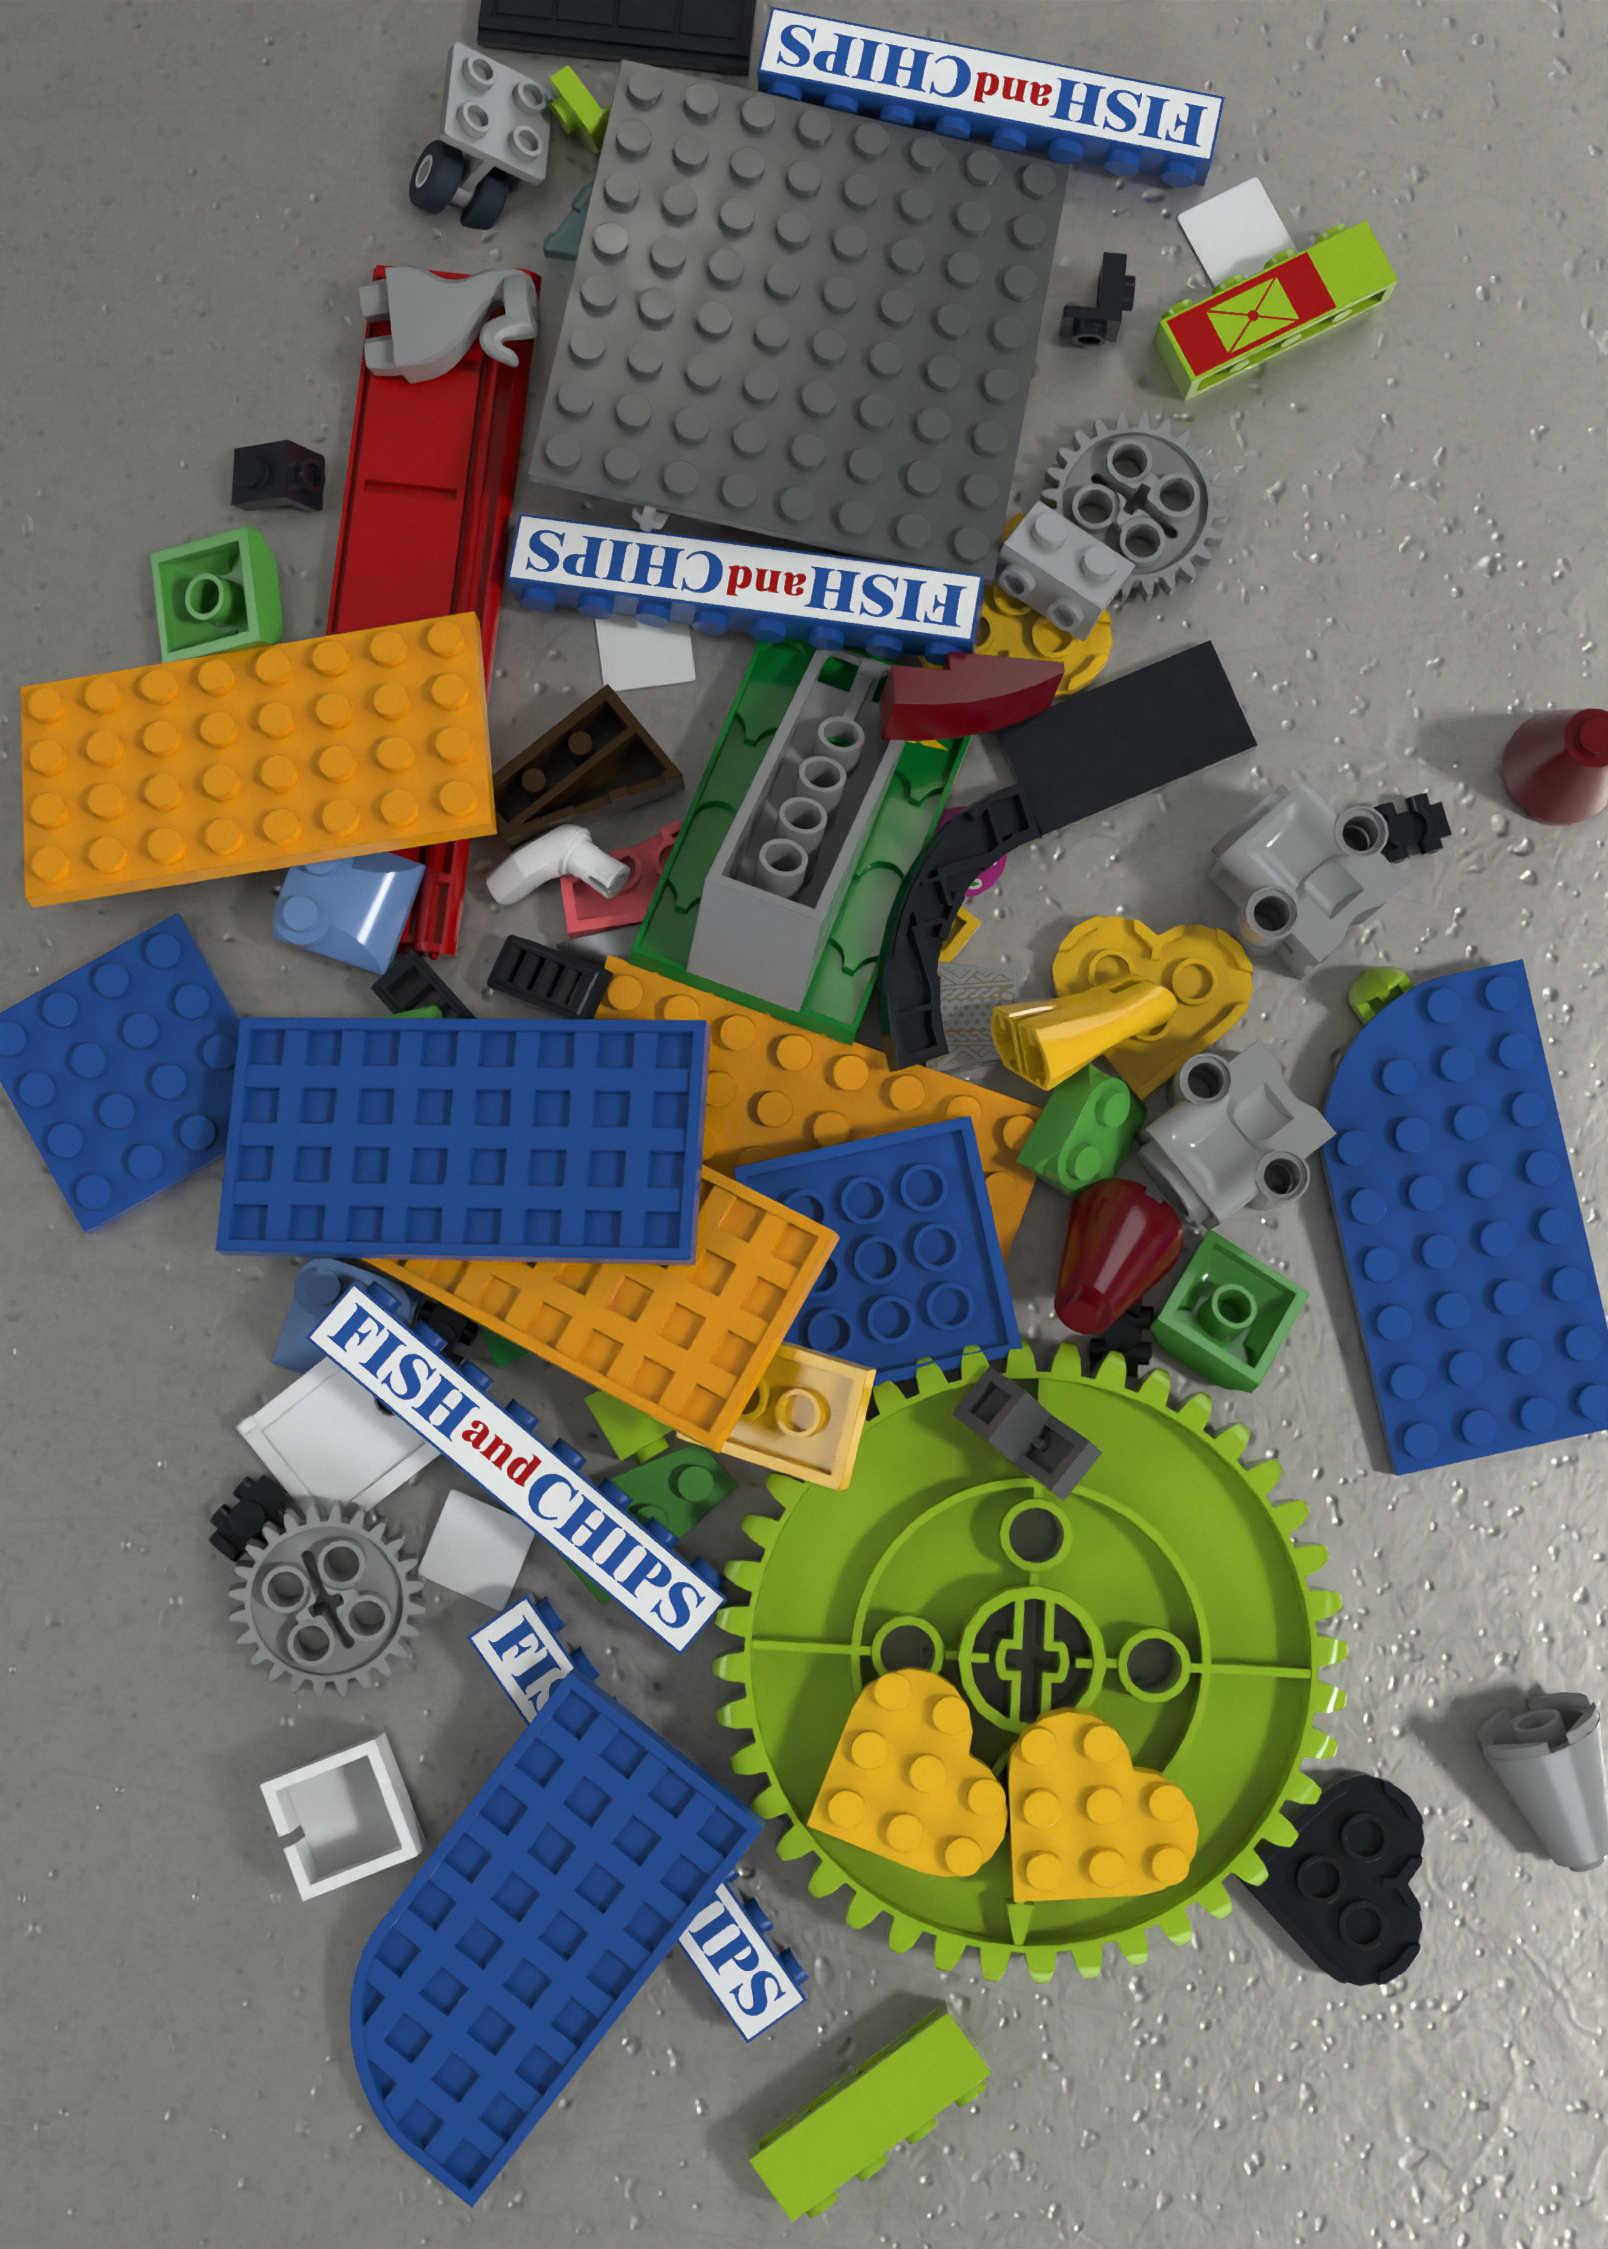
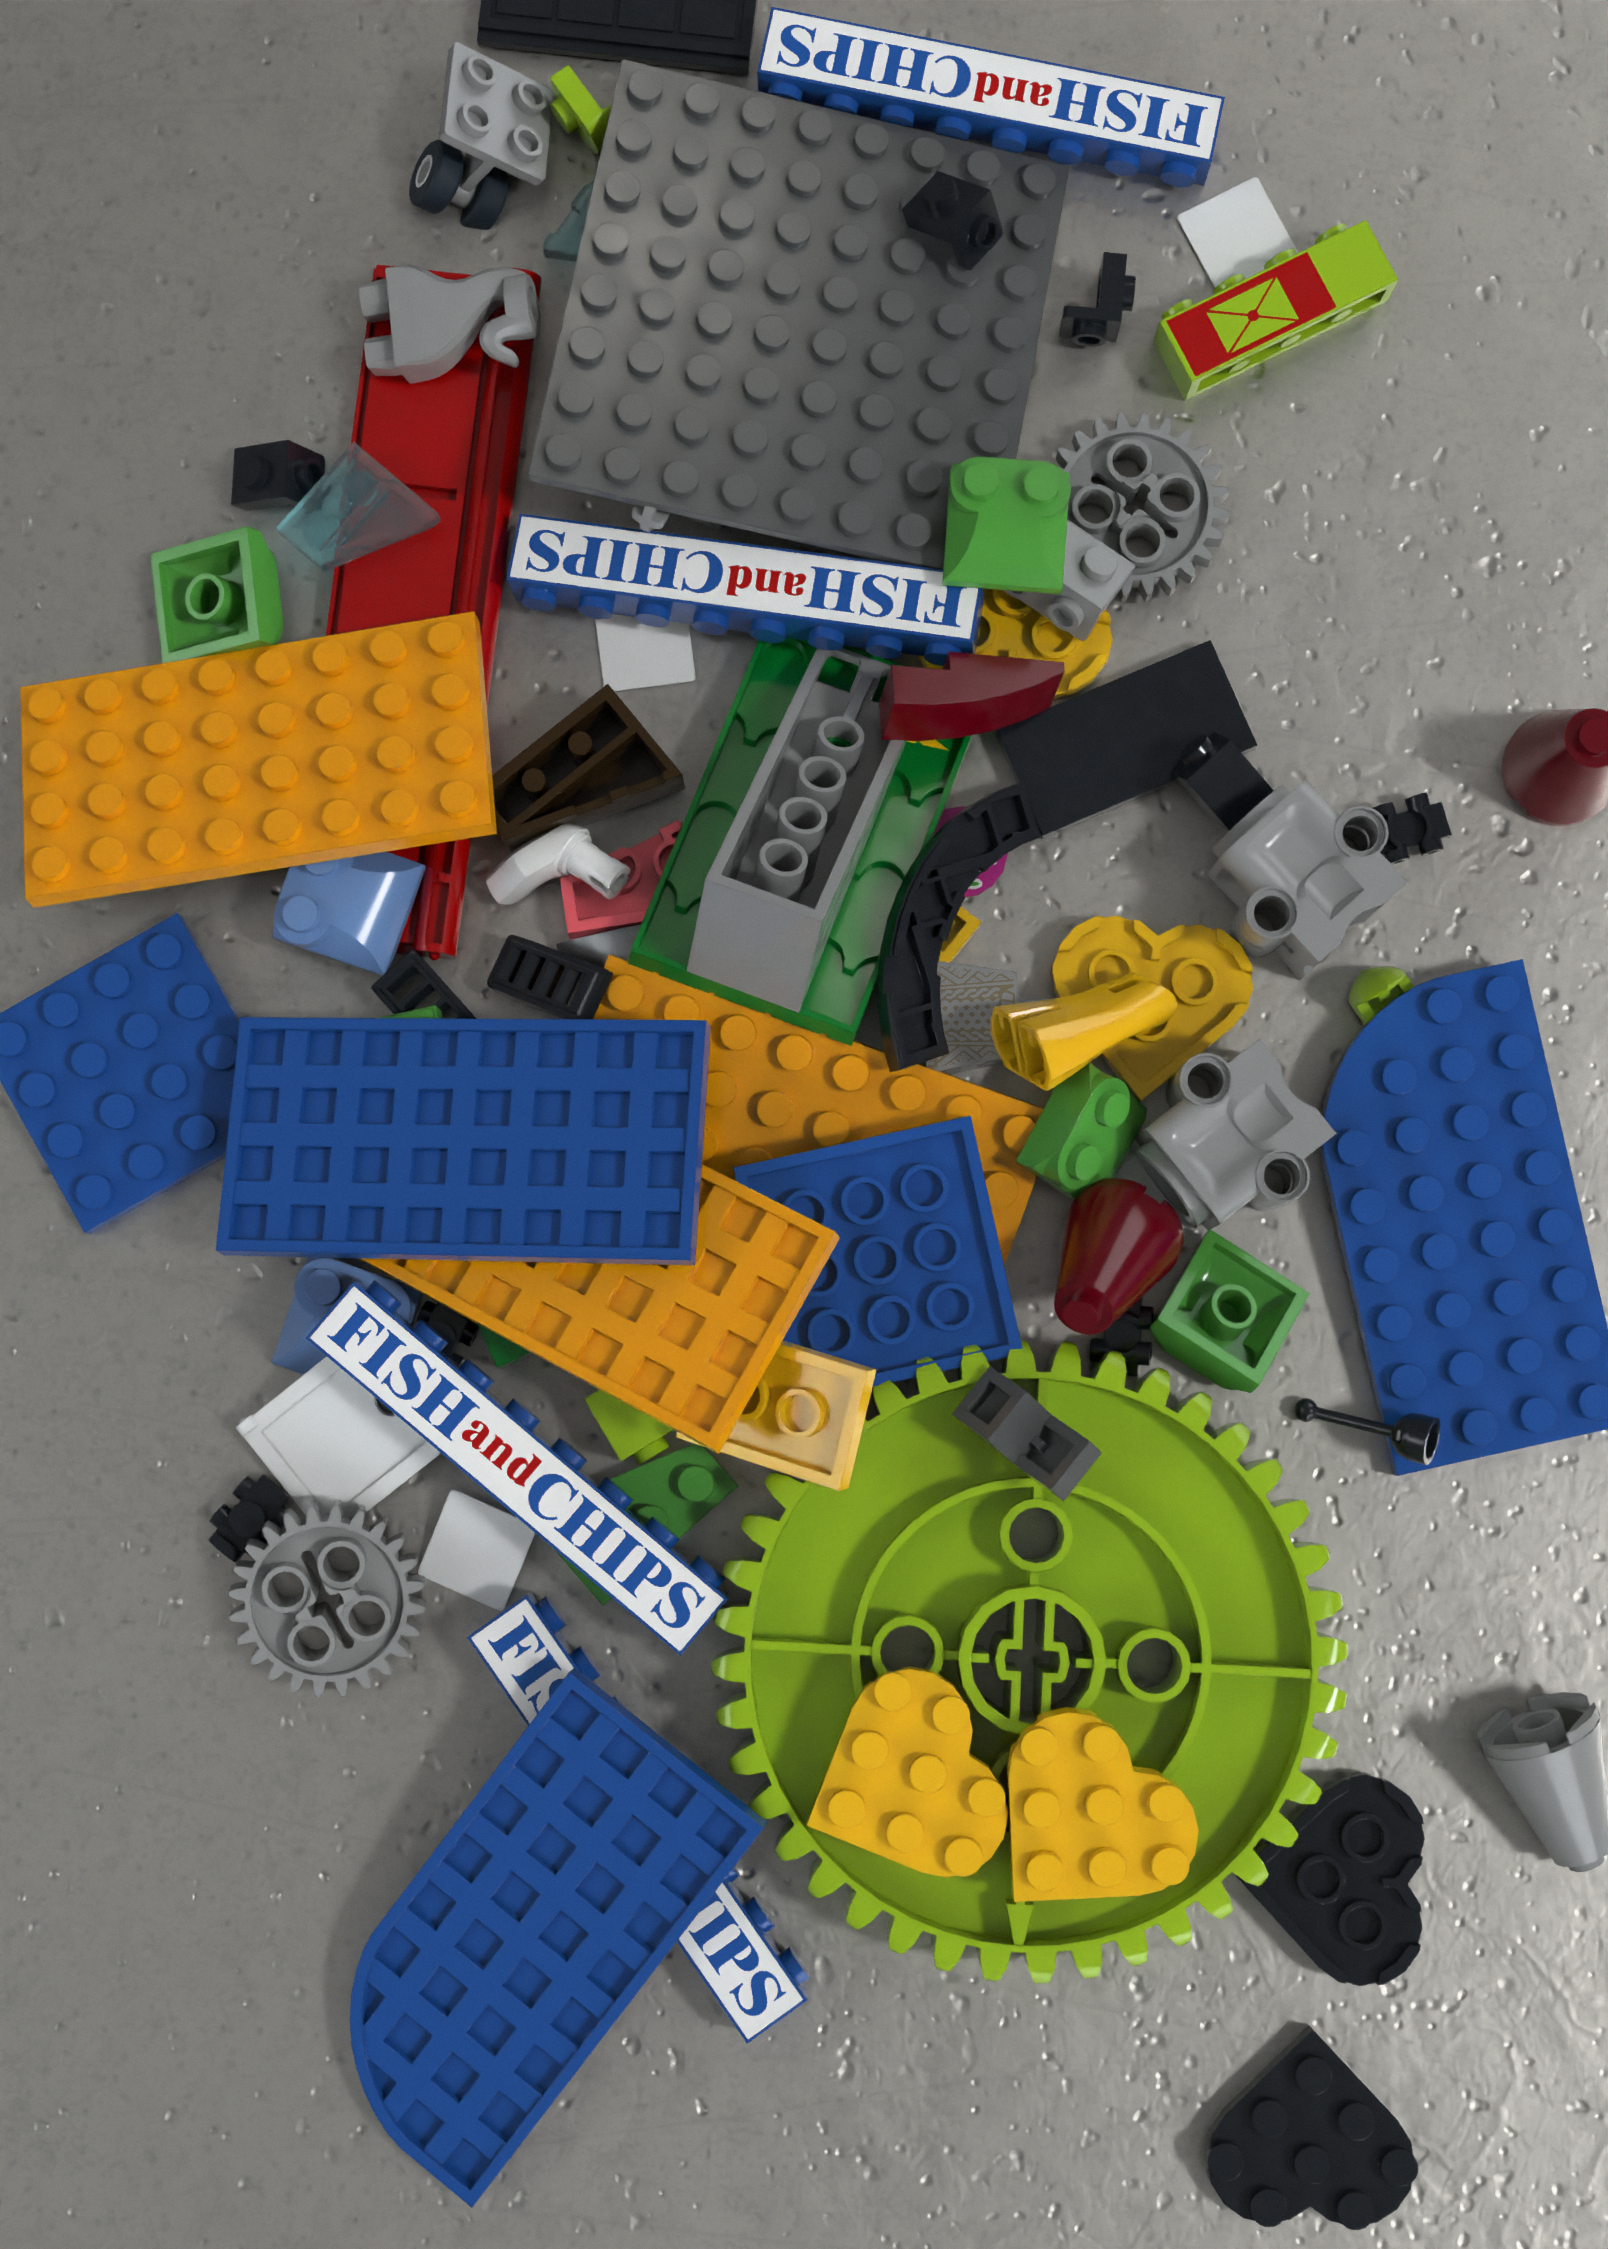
white piece [260,1732,428,1901] -> none
lime brick [749,2001,992,2222] -> none
none -> clear light blue wing [276,442,441,572]
none -> black bracket [902,171,1003,270]
none -> bright green slope [942,457,1071,594]
none -> black brick [1171,732,1274,831]
none -> black plate [1205,2025,1418,2230]
none -> black hinge [1294,1398,1440,1465]

